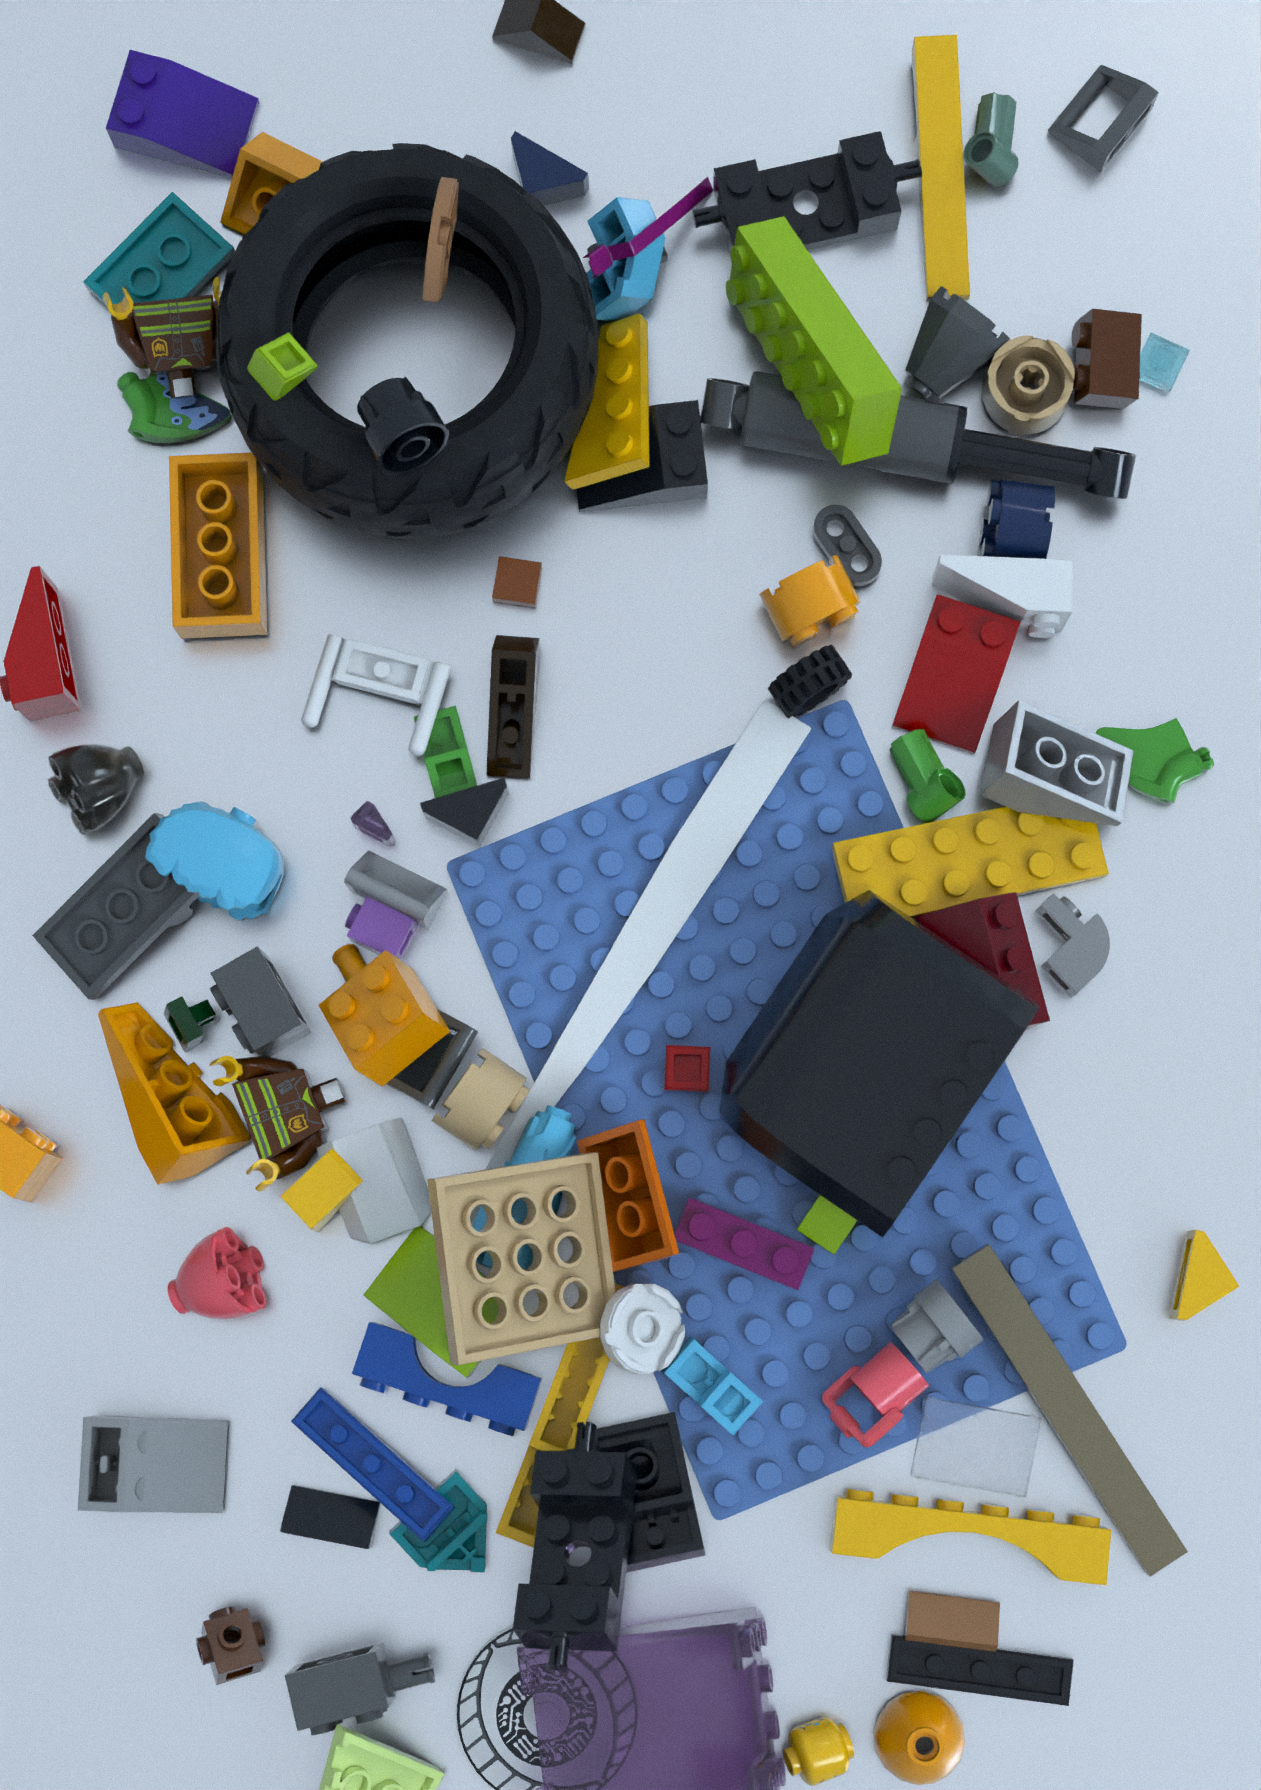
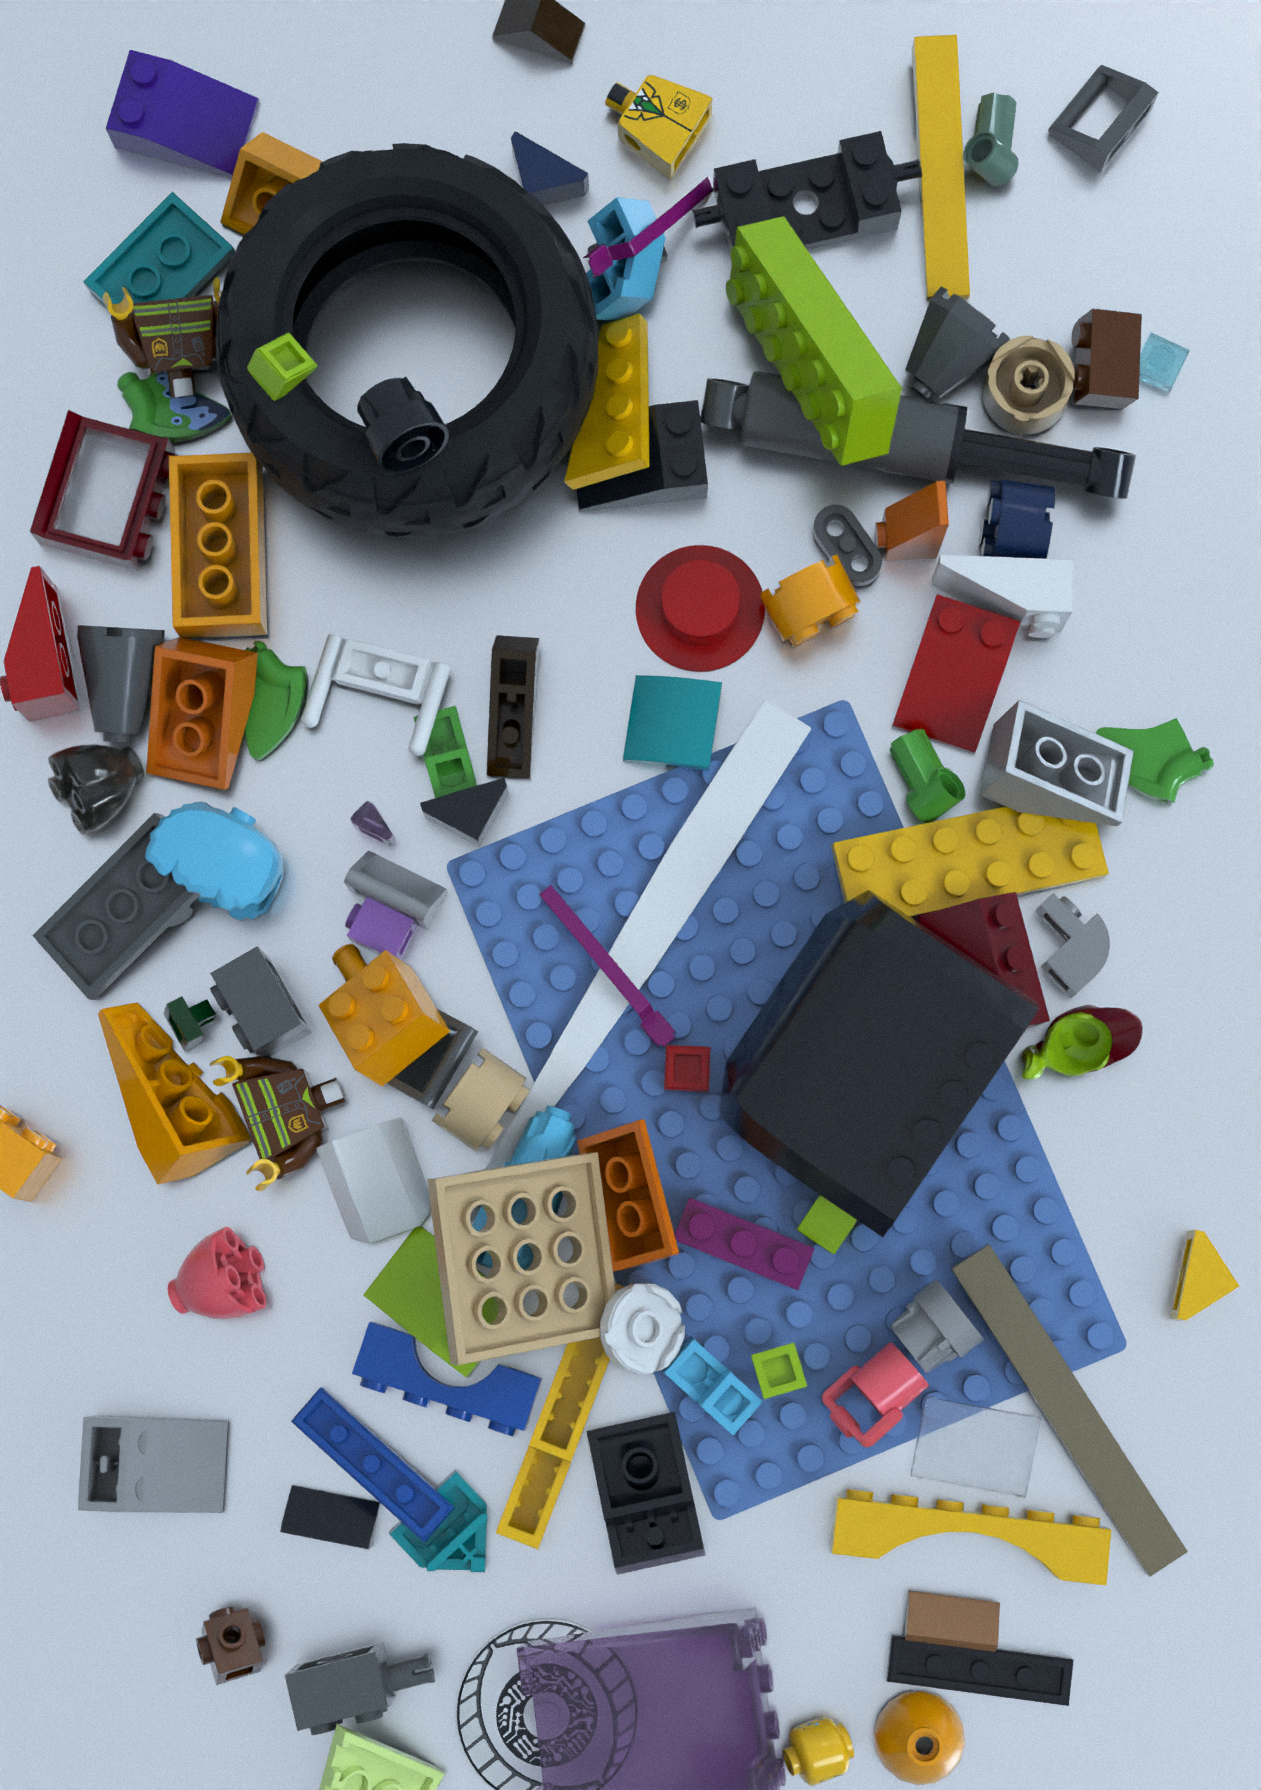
yellow slope [280,1148,363,1232] -> none
medium nougat tile [422,177,459,302] -> none
dark orange tile [492,556,542,608] -> none
black brick [513,1422,637,1671] -> none
black tyre [768,645,853,719] -> none
none -> window [30,410,178,571]
none -> dark grey cone [77,625,165,742]
none -> orange slope [146,637,258,790]
none -> bright green arm [245,641,308,760]
none -> magenta piece [539,885,677,1048]
none -> yellow torso [605,75,713,181]
none -> teal slope [623,675,722,771]
none -> red hose [635,545,765,672]
none -> lime plate [750,1342,807,1399]
none -> orange slope [875,481,949,561]
none -> lime hair [1022,1004,1143,1080]

